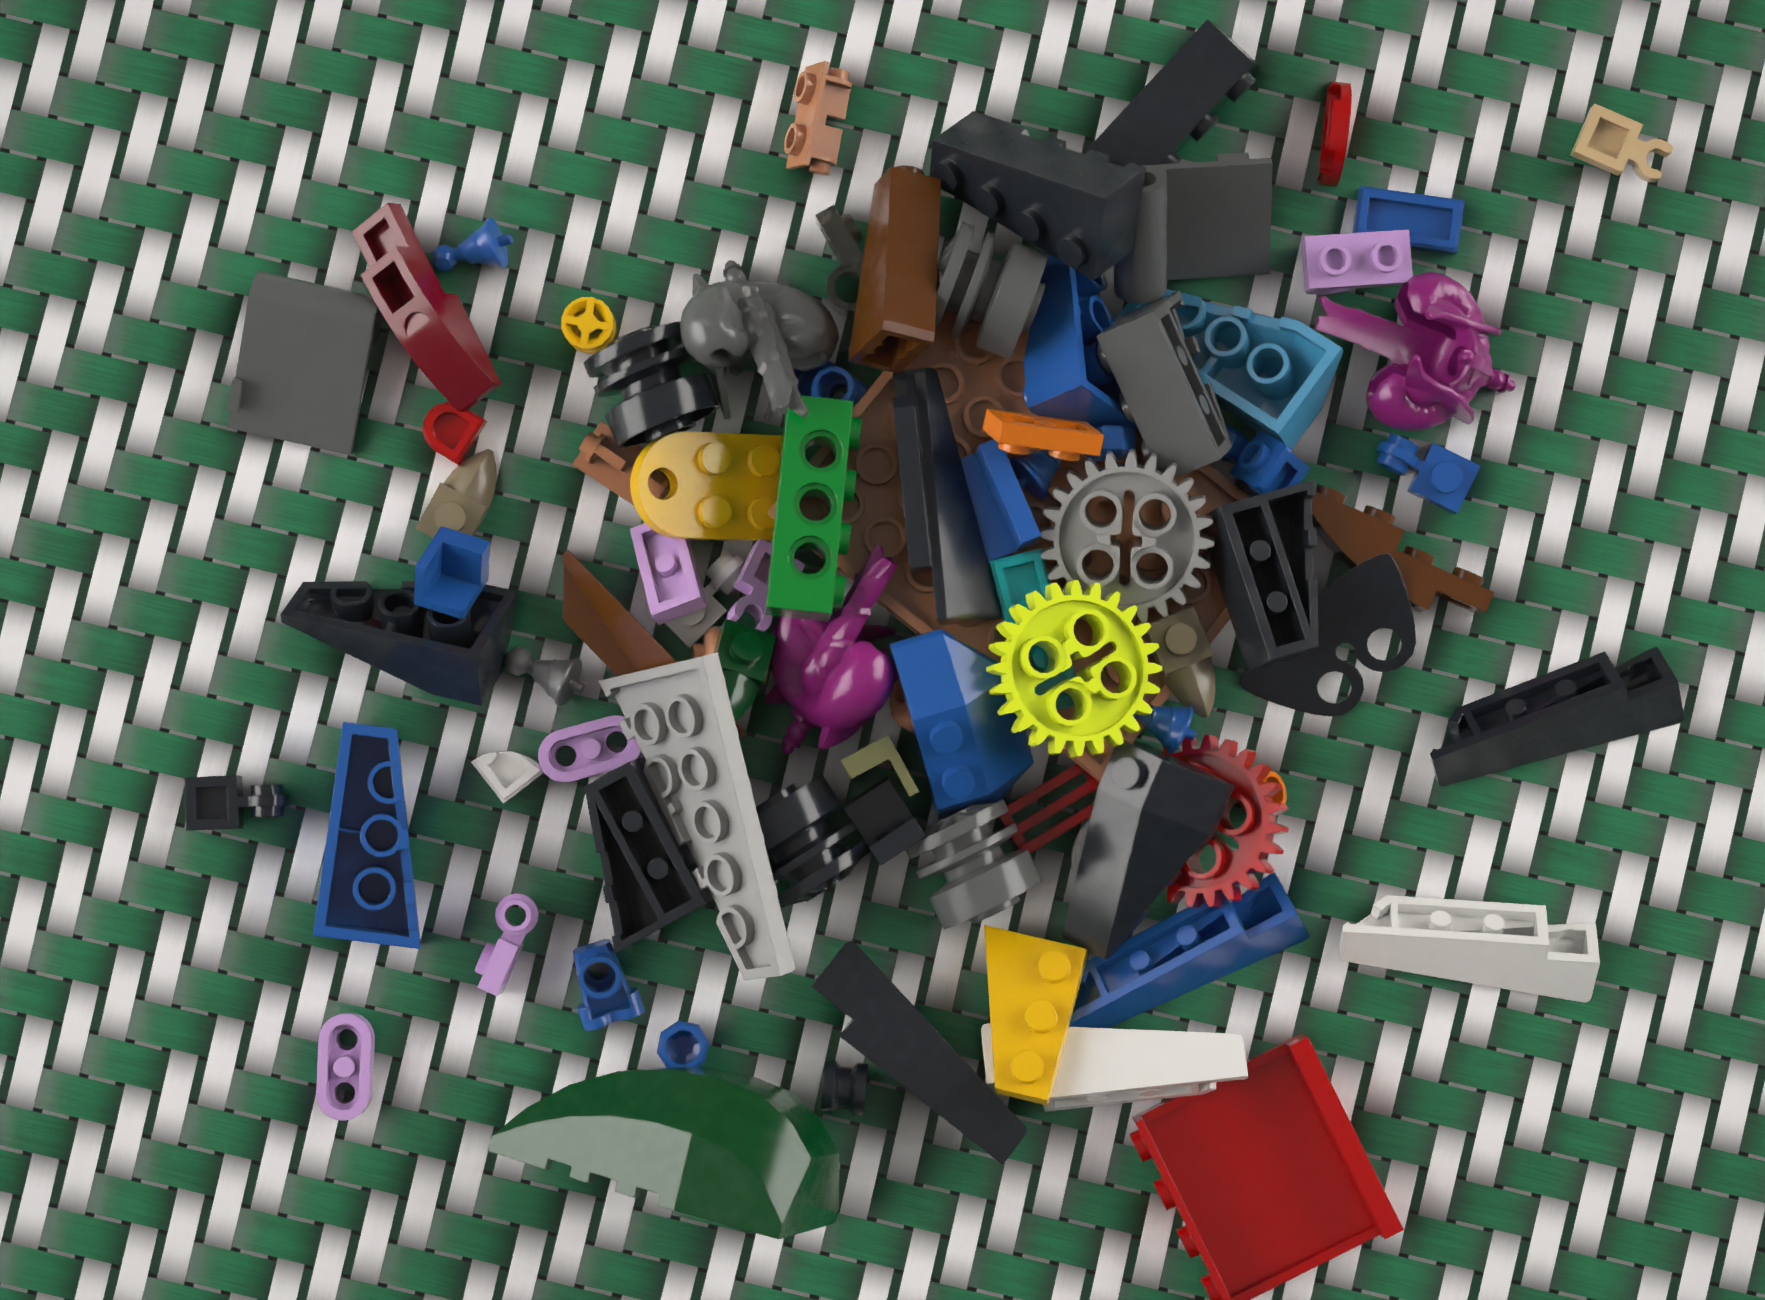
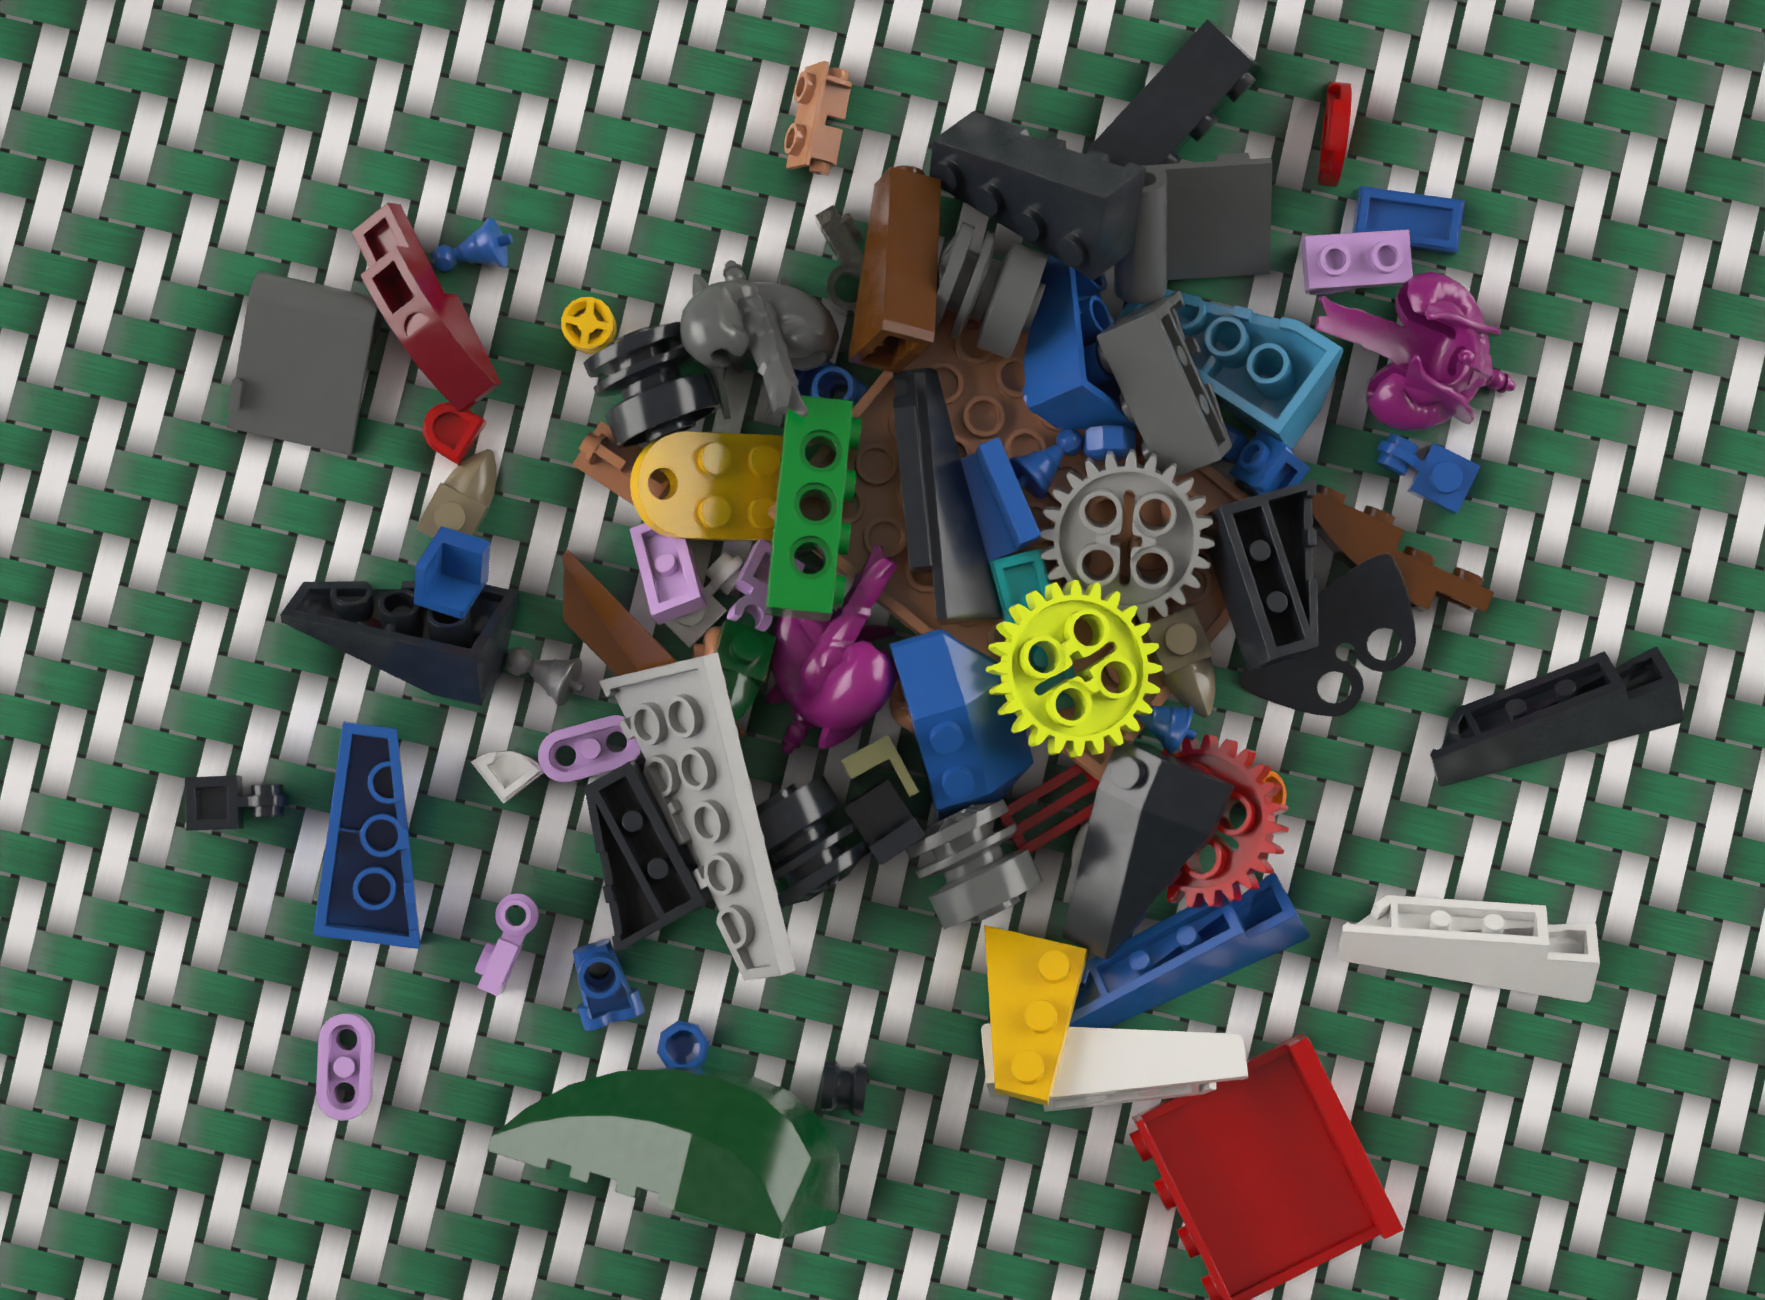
black wedge [811,941,1027,1165] -> none
orange plate [982,409,1104,461] -> none
tan plate [1570,104,1673,182] -> none

